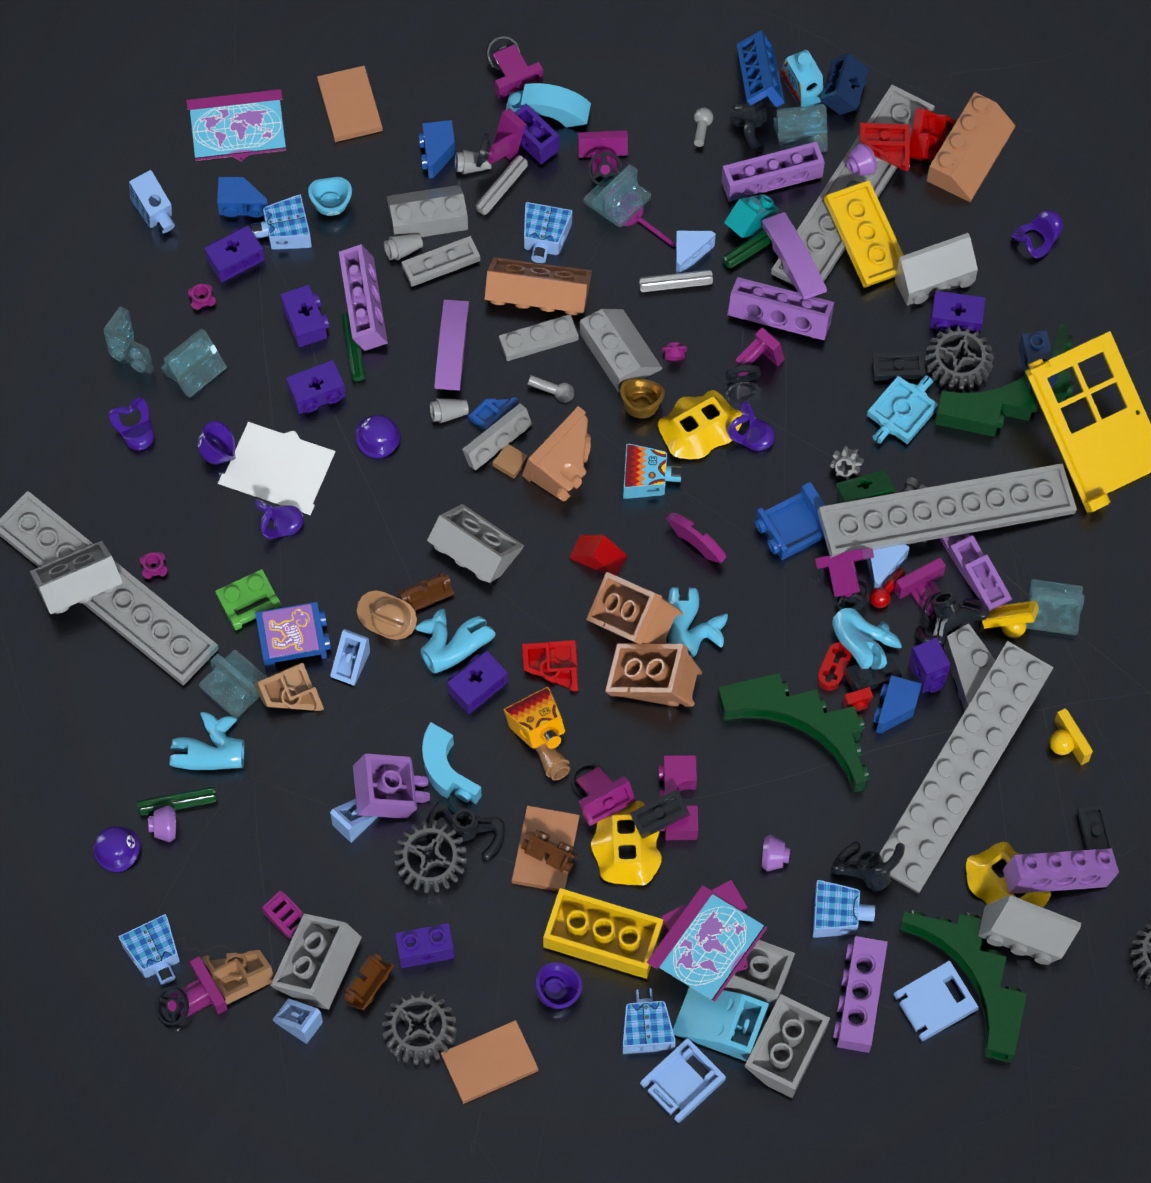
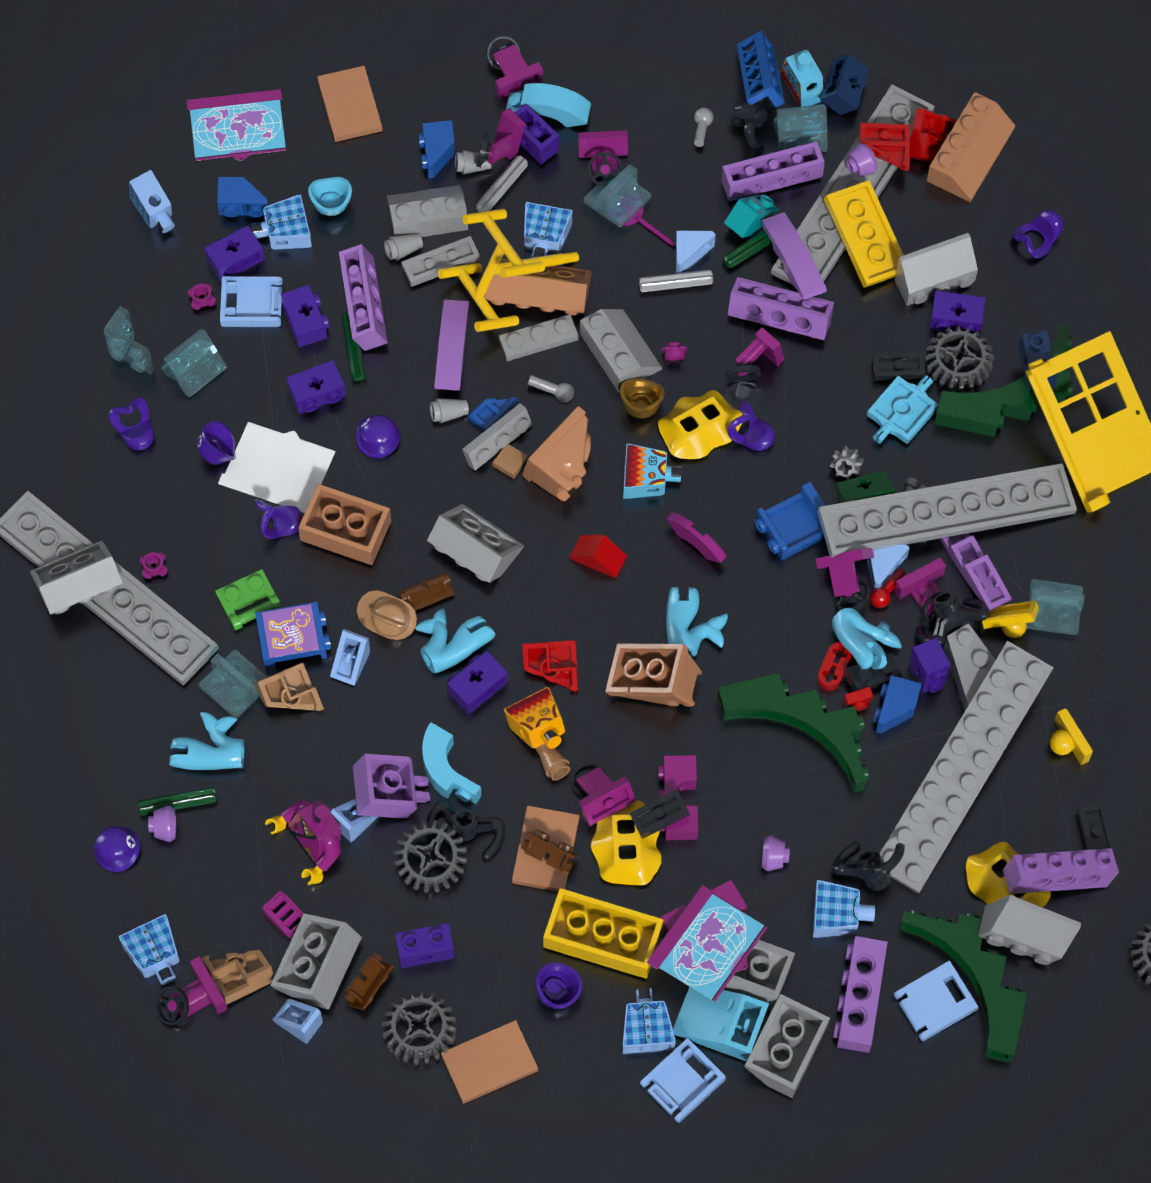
nougat piece [586,572,683,645] -> none
none -> light blue container [220,276,283,327]
none -> magenta torso [265,800,341,885]
none -> nougat brick [298,484,391,565]
none -> yellow piece [438,209,579,332]

